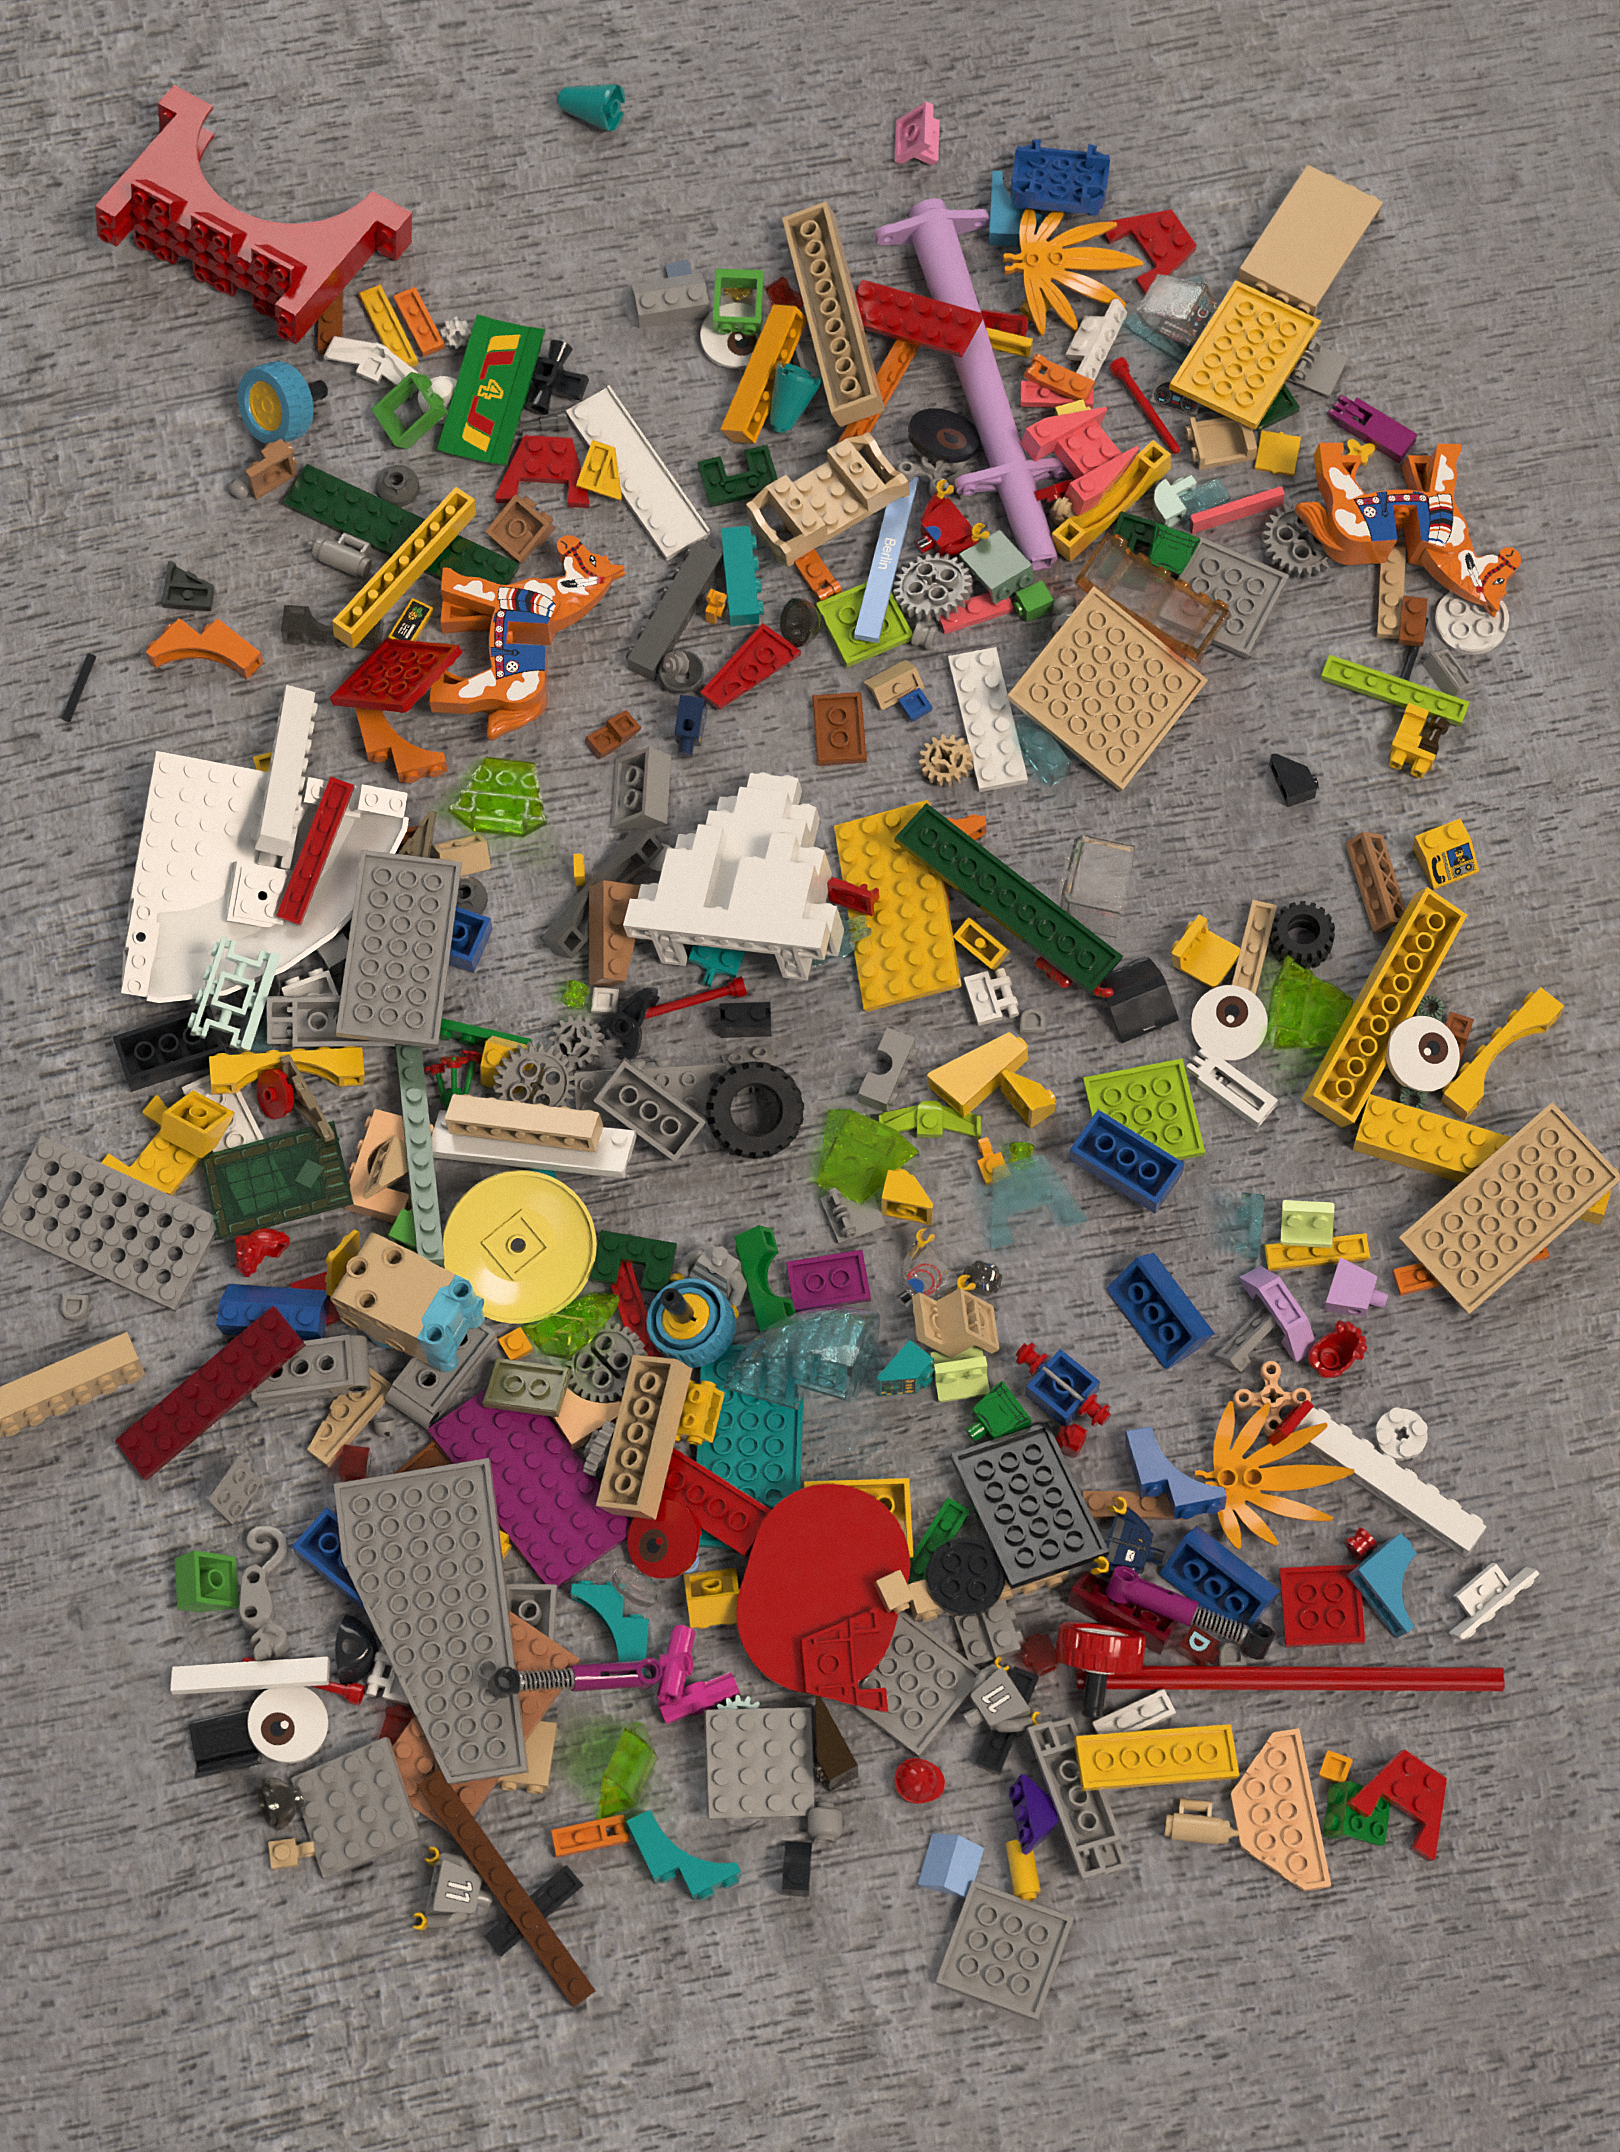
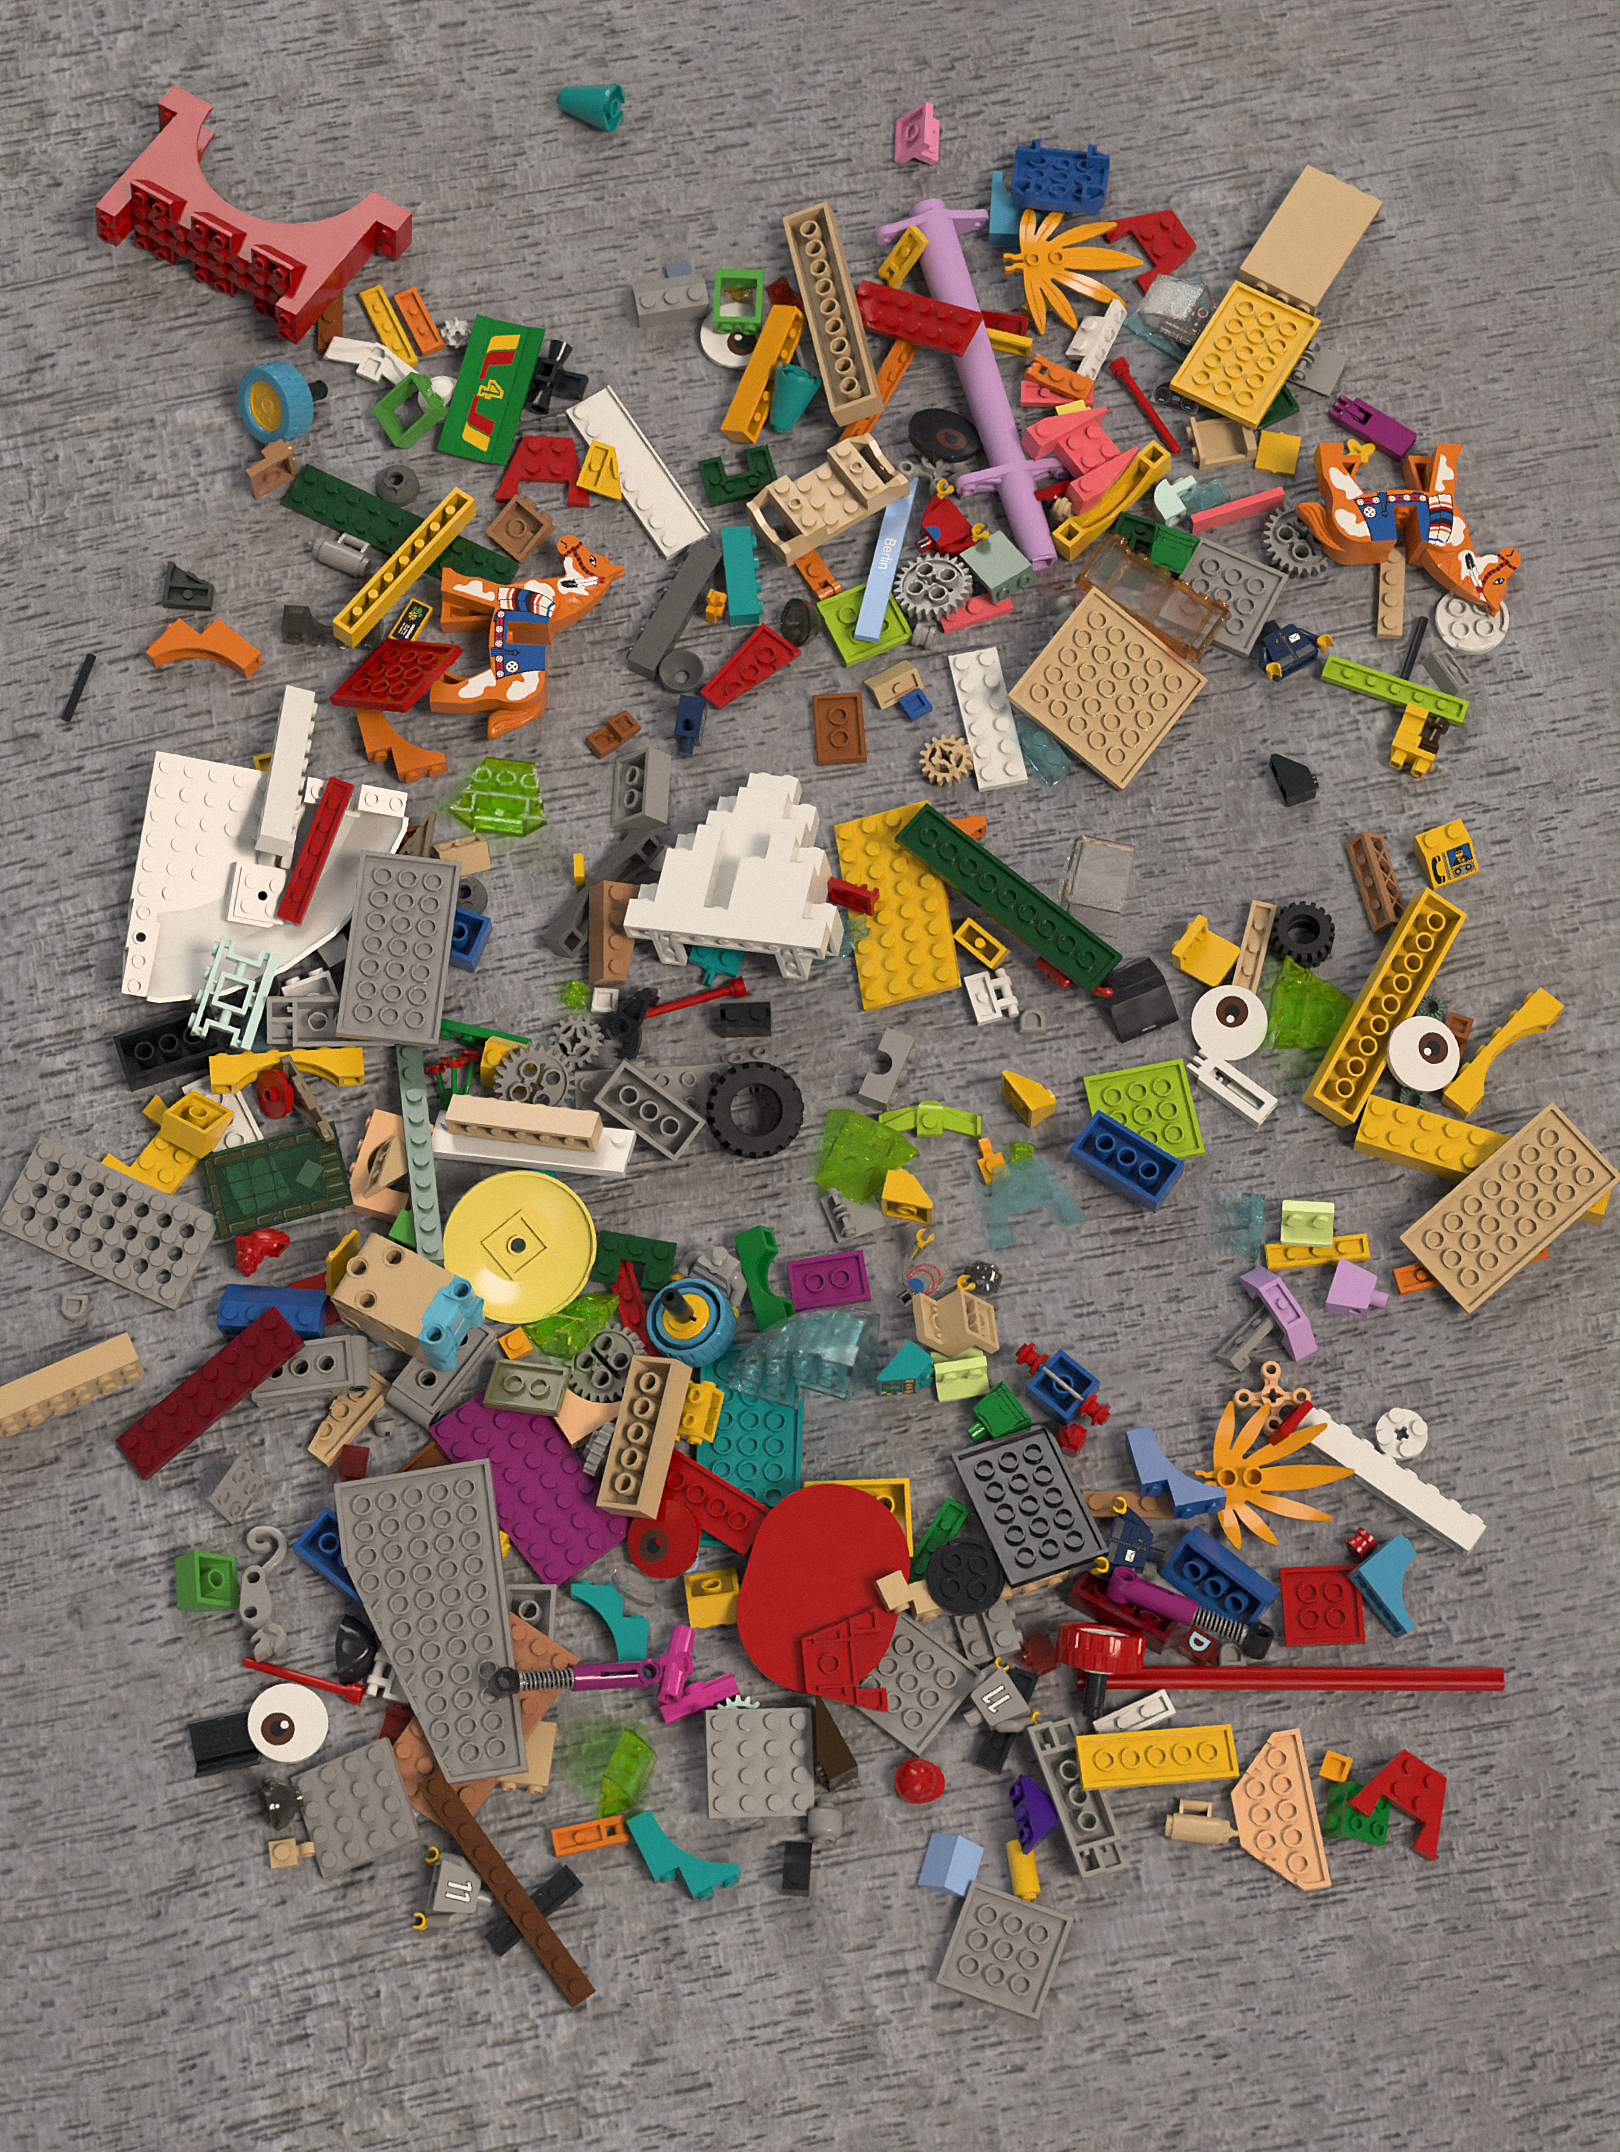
white tile [170,1657,330,1695] -> none
light grey hinge [228,477,250,498] -> none
light grey wheel [663,651,689,677] -> none
yellow slope [927,1032,1029,1118] -> none
bright green brick [1014,580,1054,623] -> none
blue slope [1106,1252,1215,1370] -> none
red hair [1308,1321,1367,1378] -> none
dark orange plate [1398,596,1428,647] -> none
white bracket [1449,1563,1539,1640] -> none
none -> yellow plate [877,225,929,289]
none -> dark blue torso [1259,620,1334,682]

